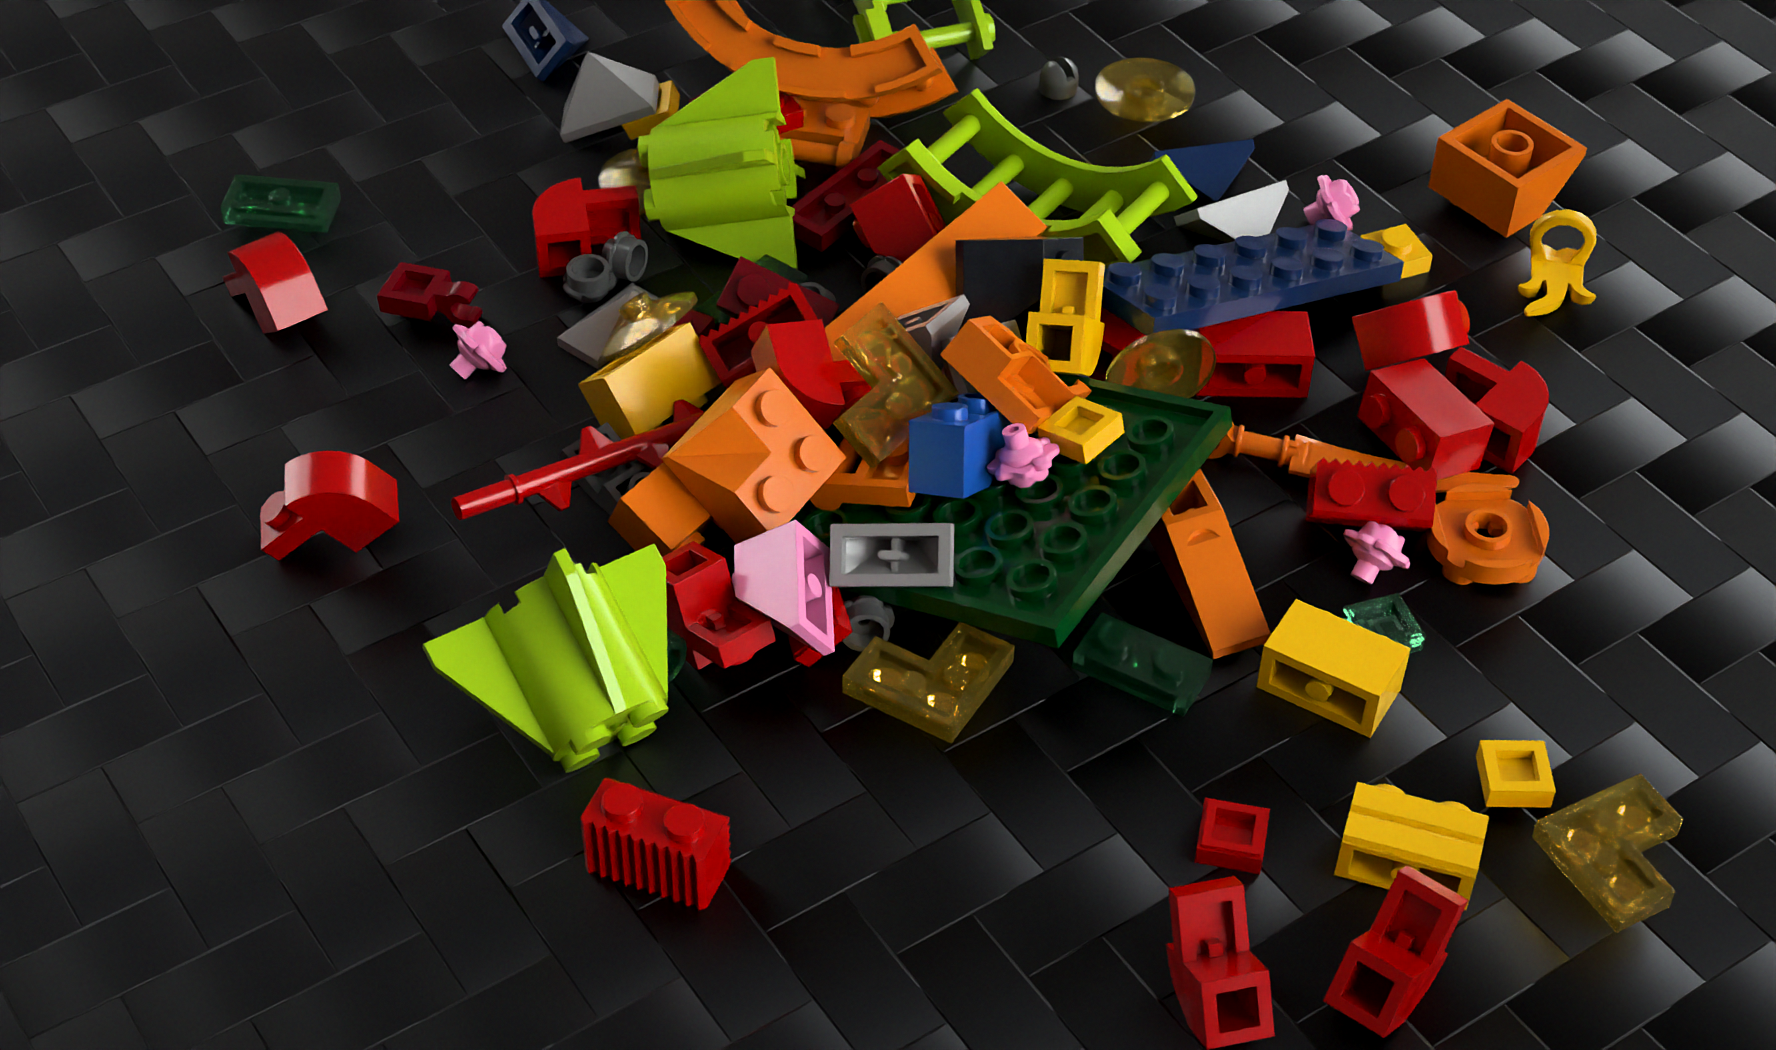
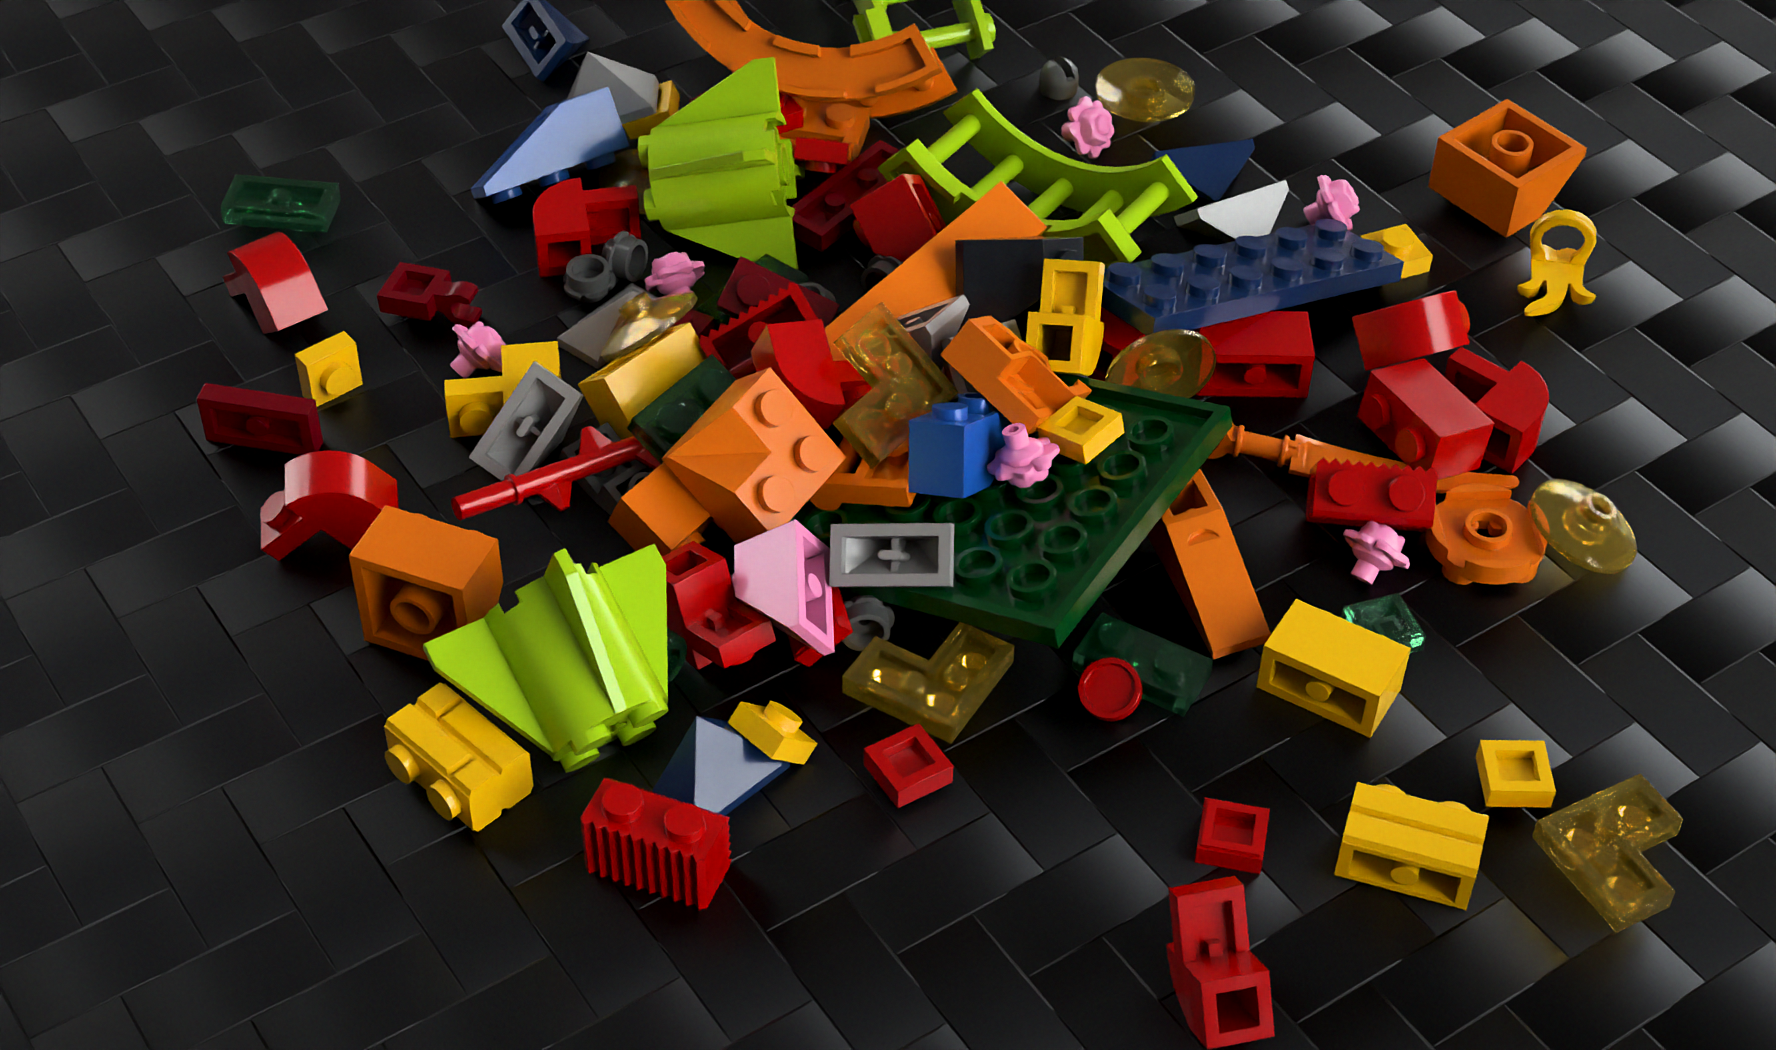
red brick [1323,865,1469,1038] -> none
none -> dark red plate [196,383,323,455]
none -> yellow plate [295,331,363,407]
none -> orange slope [349,505,503,661]
none -> yellow brick [384,682,534,832]
none -> yellow brick [444,341,561,438]
none -> light grey slope [469,361,584,481]
none -> slope [471,86,629,204]
none -> clear green plate [627,354,737,464]
none -> bright pink plant [644,252,705,307]
none -> slope [651,716,790,815]
none -> yellow plate [727,701,818,765]
none -> red plate [794,136,851,173]
none -> red plate [864,723,954,808]
none -> bright pink plant [1061,96,1115,159]
none -> red piece [1078,657,1143,721]
none -> clear yellow dish [1530,479,1637,574]

